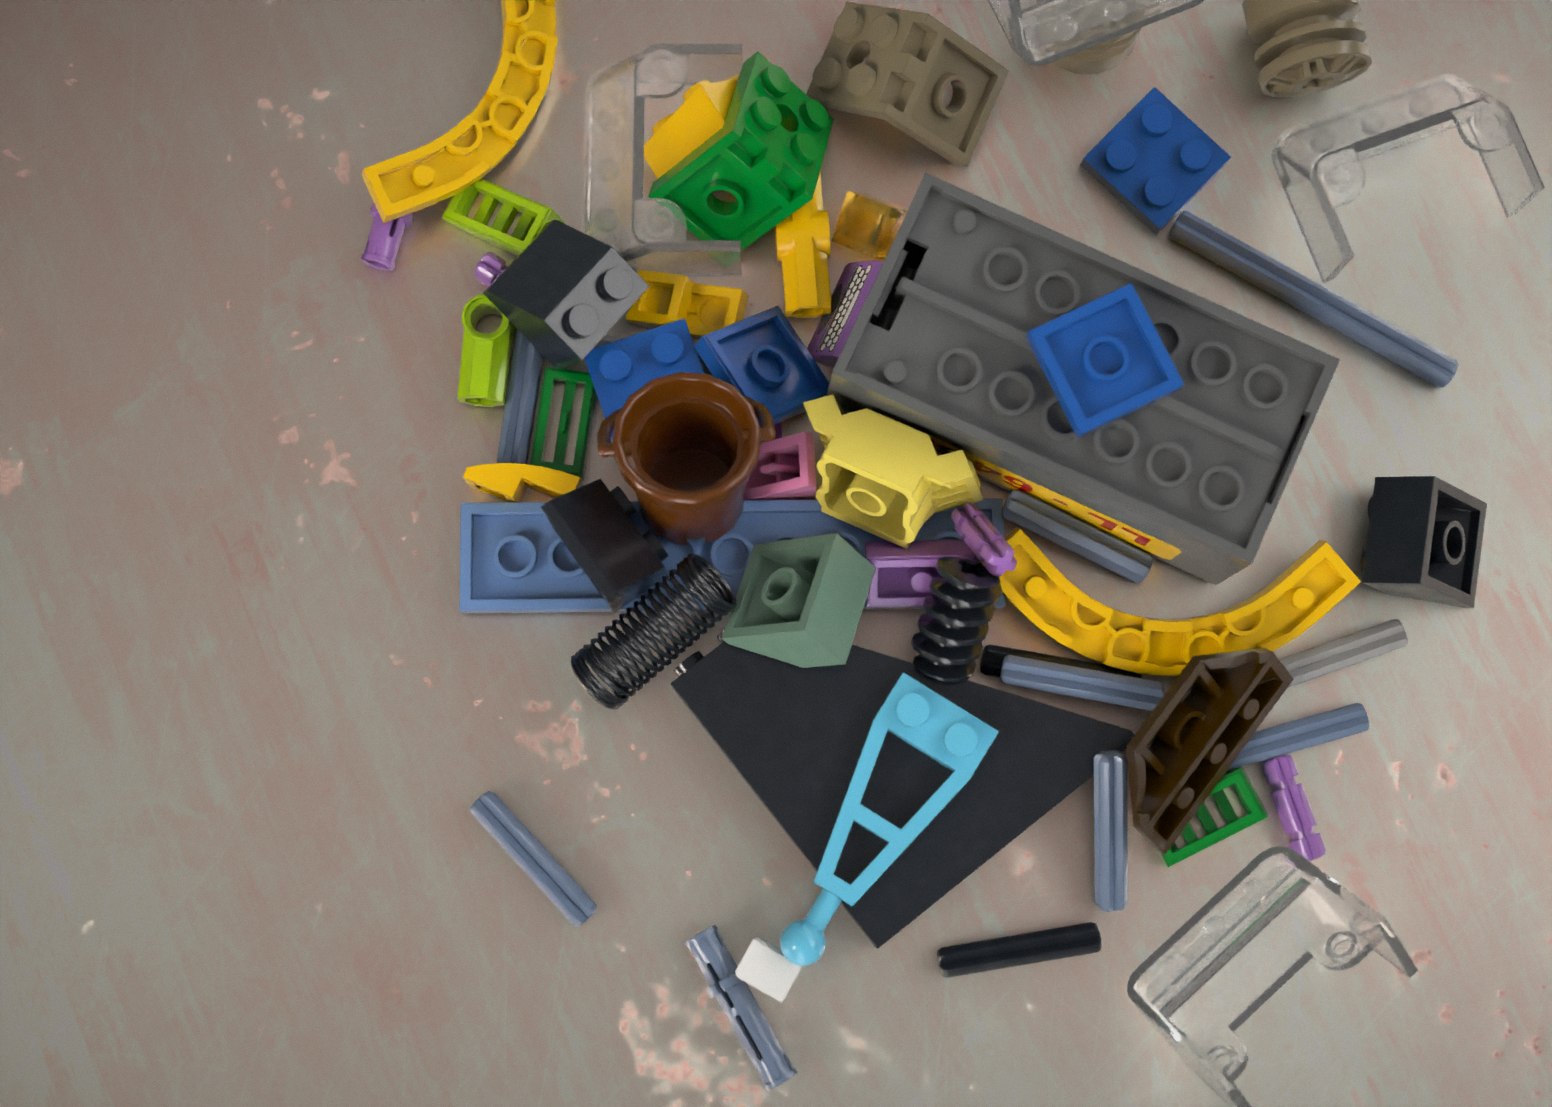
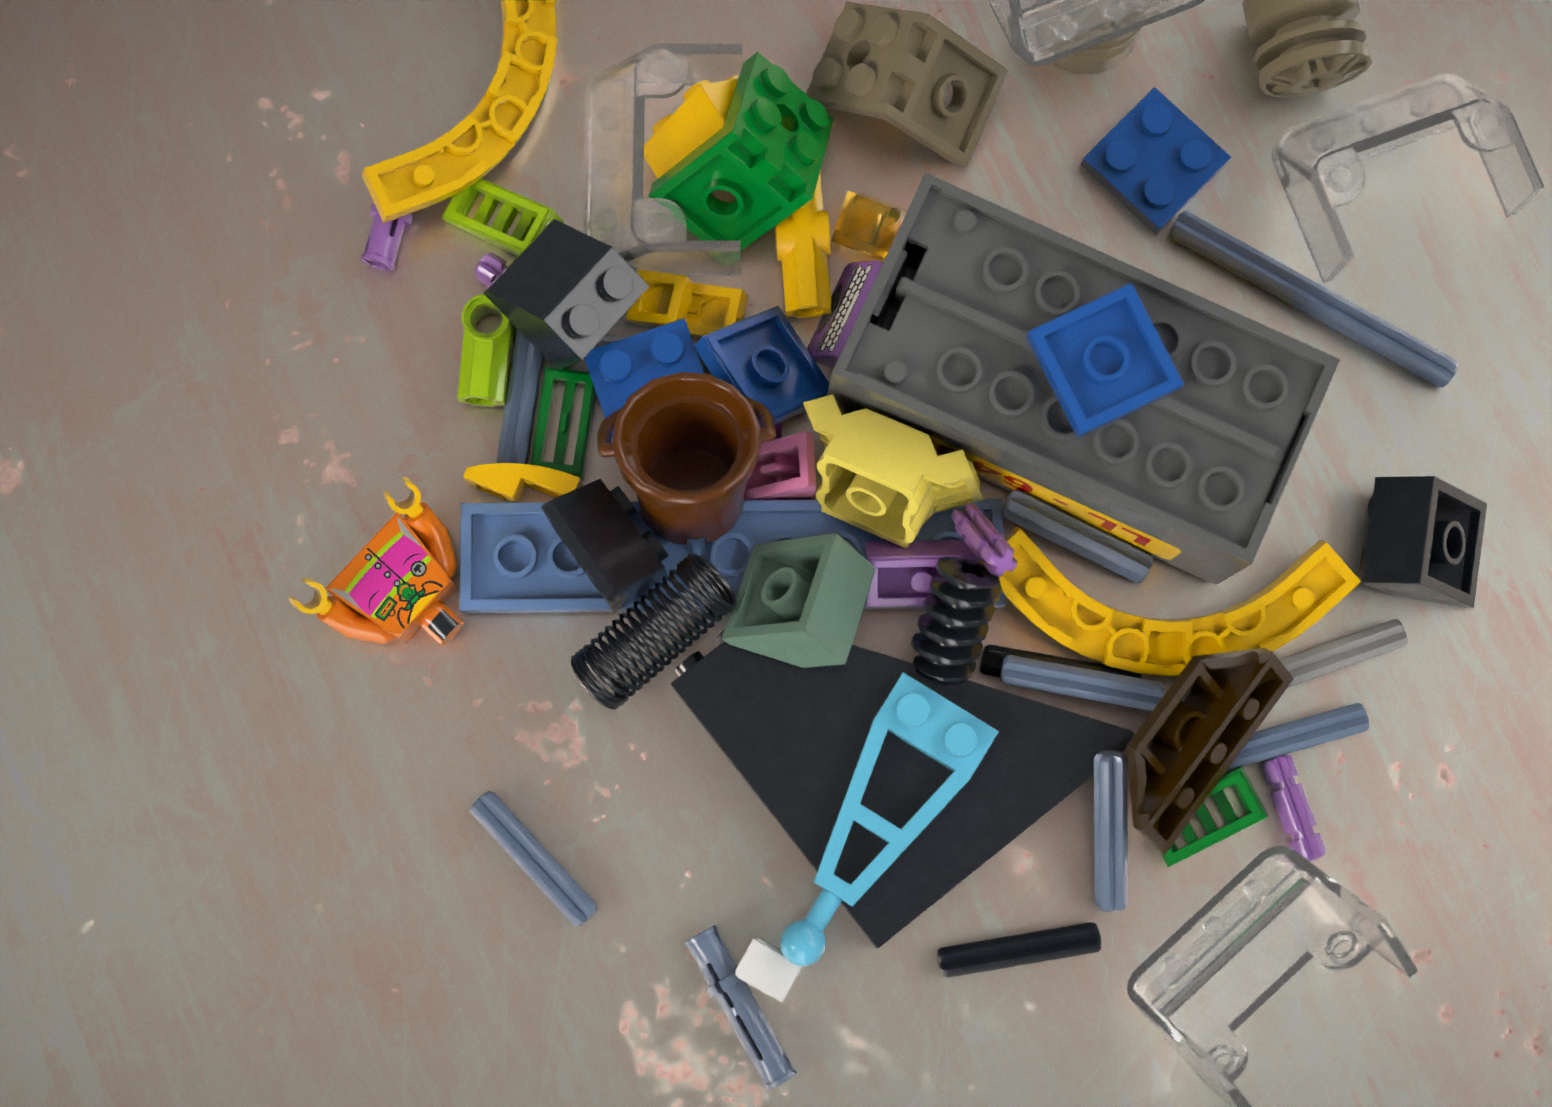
none -> torso [289,477,464,646]

